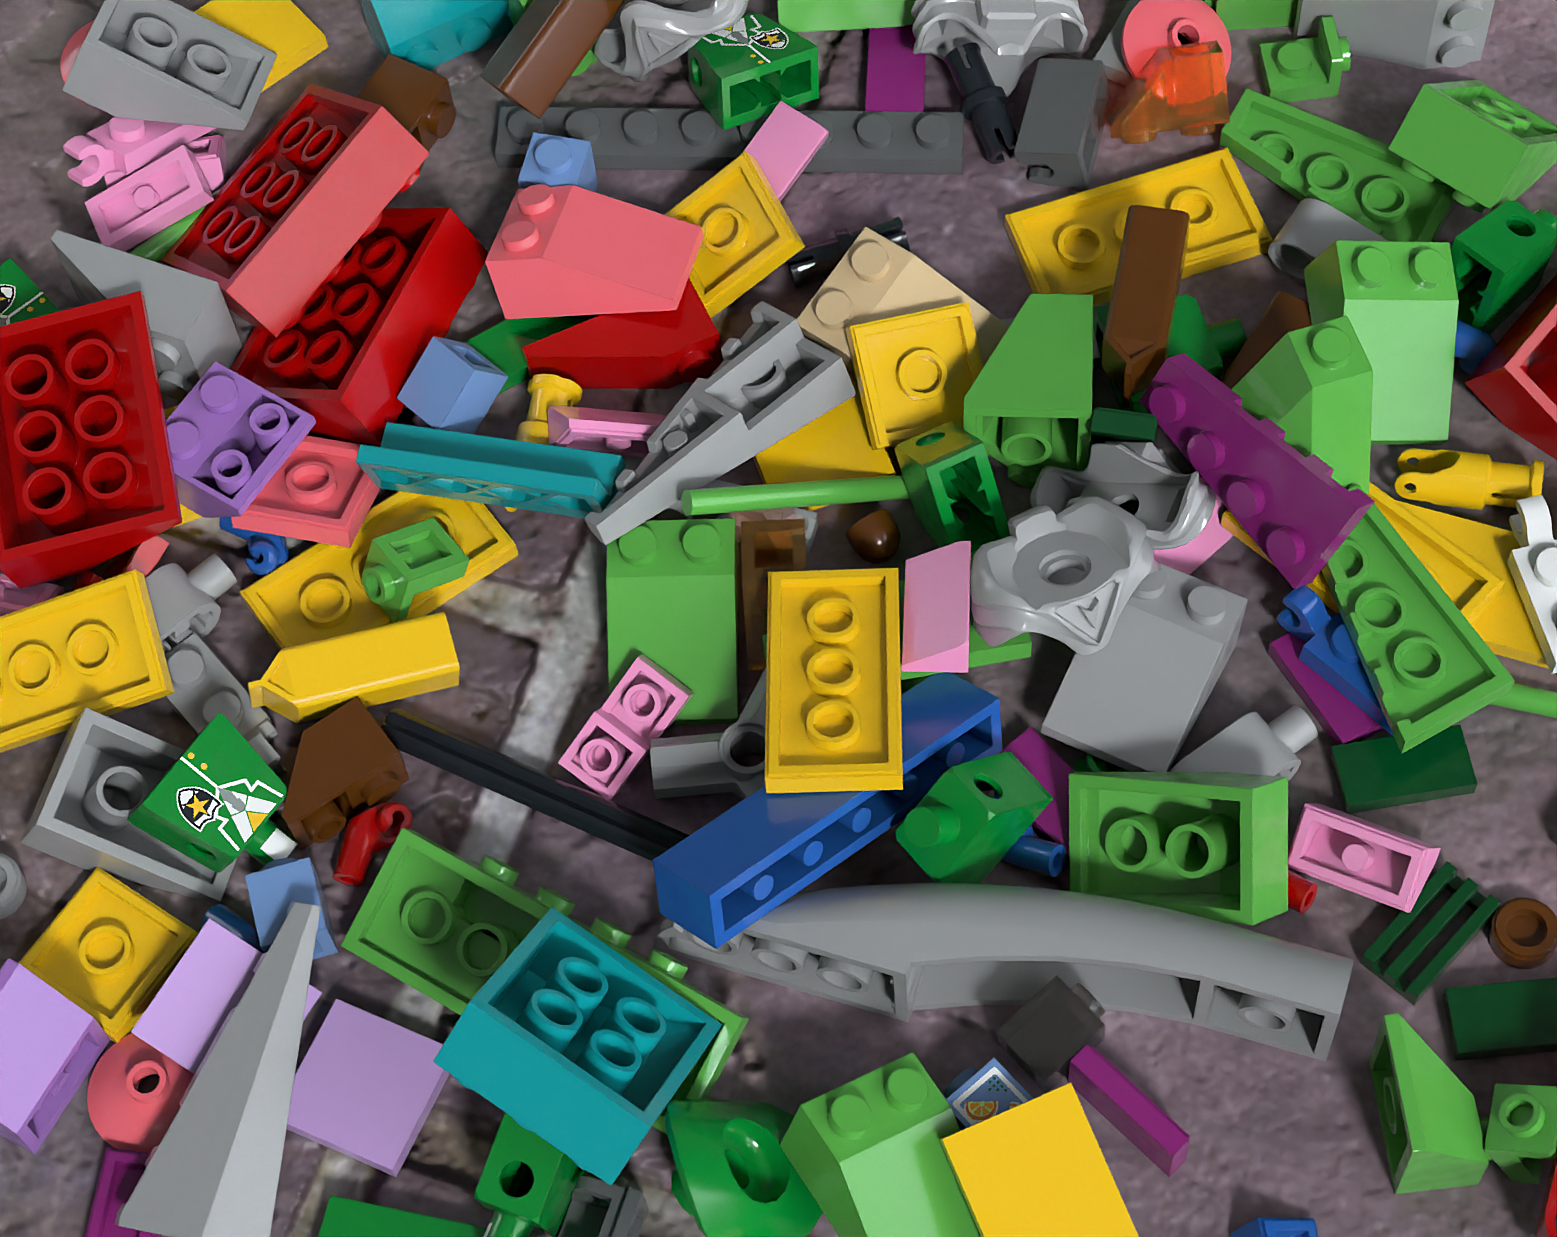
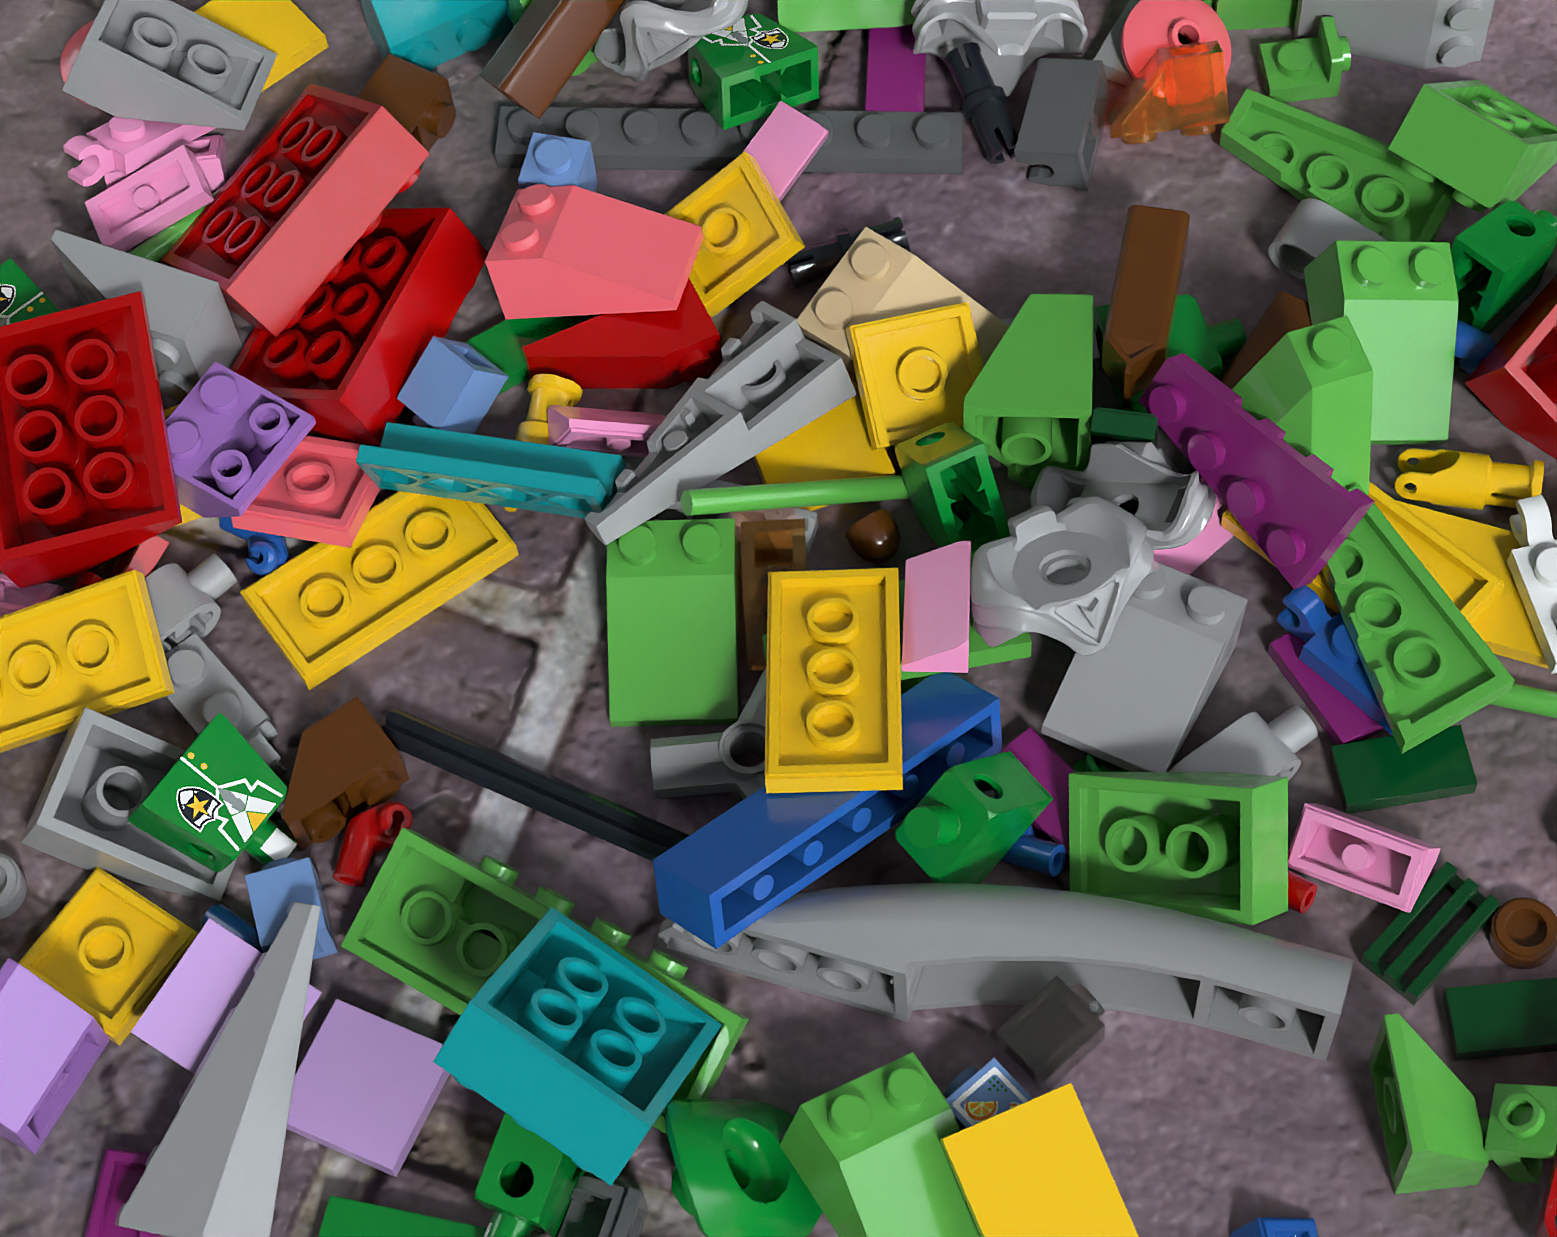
coral dish [87,1033,195,1153] -> none
yellow piece [248,612,460,723] -> none
bright green bracket [361,517,470,622] -> none
bright pink slope [558,654,694,801] -> none
yellow tile [1005,147,1273,306] -> none
magenta tile [1068,1045,1190,1177] -> none

